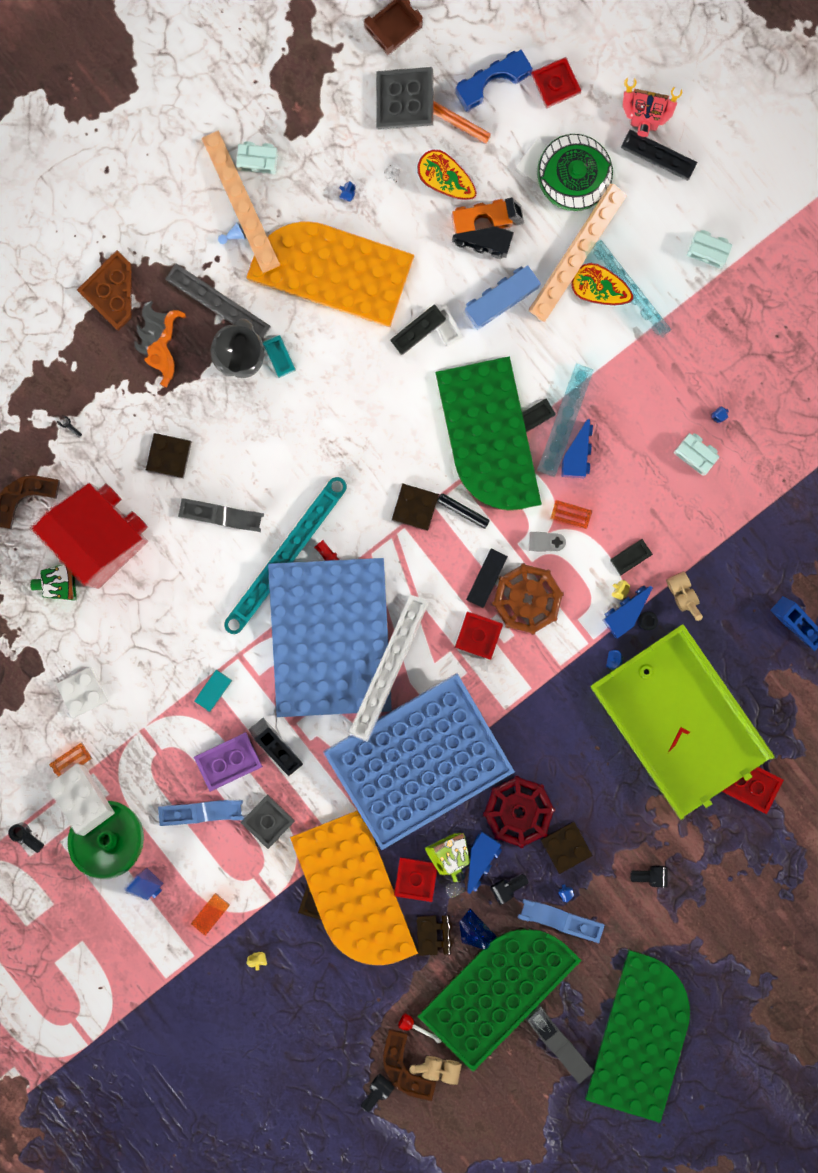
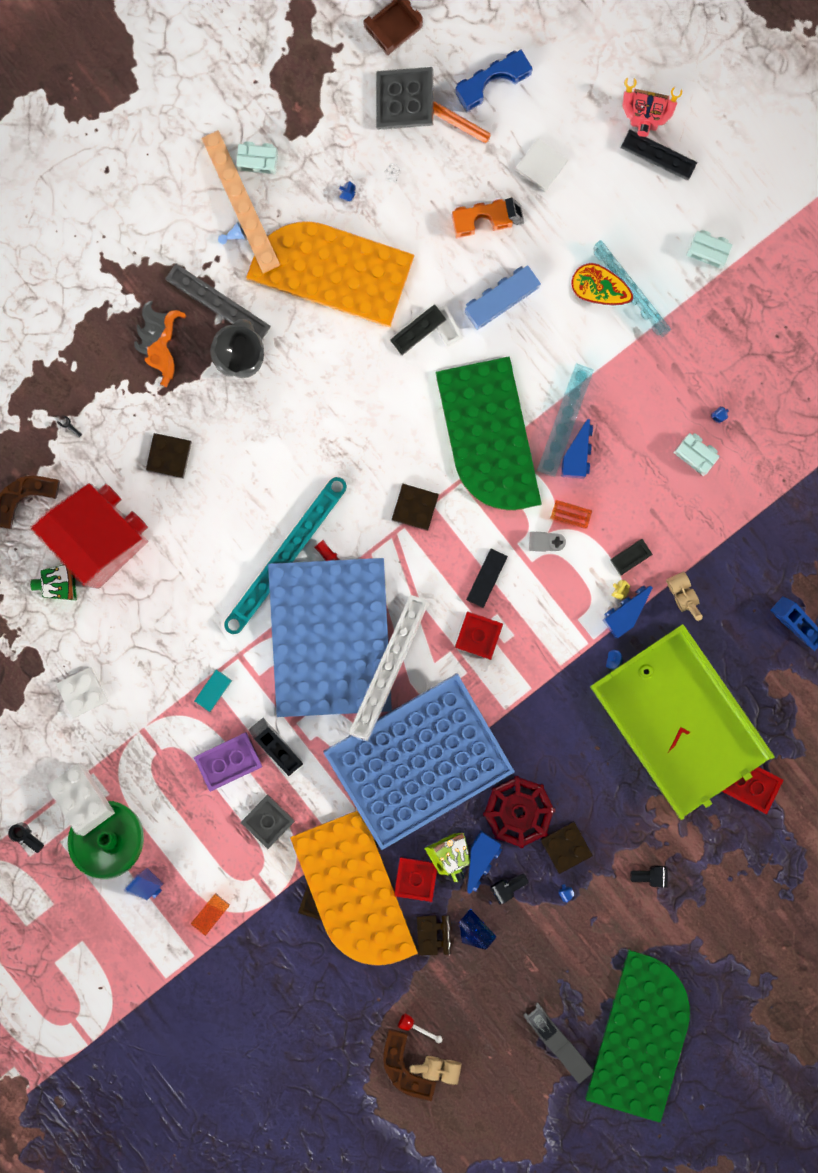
clear orange tile [49,743,93,778] -> none
dark orange plate [77,250,132,331] -> none
medium blue piece [158,800,244,826] -> none
dark grey piece [178,498,264,532] -> none
light yellow piece [247,952,267,971] -> none
teal tile [263,335,296,378] -> none
black axle [361,1073,395,1112] -> none
shield [417,150,477,200] -> none
green plate [418,929,582,1072] -> none
black axle [437,493,490,529] -> none
clear piece [445,880,466,898] -> none
black slope [452,227,514,259] -> none
dark orange plate [492,563,564,635] -> none
medium blue piece [518,899,605,943] -> none
pearl dark grey tile [522,398,556,433] -> none
light nougat plate [528,184,627,322] -> none
red plate [531,57,581,109] -> none
dish [537,134,613,211] -> none
black plate [638,611,658,631] -> none

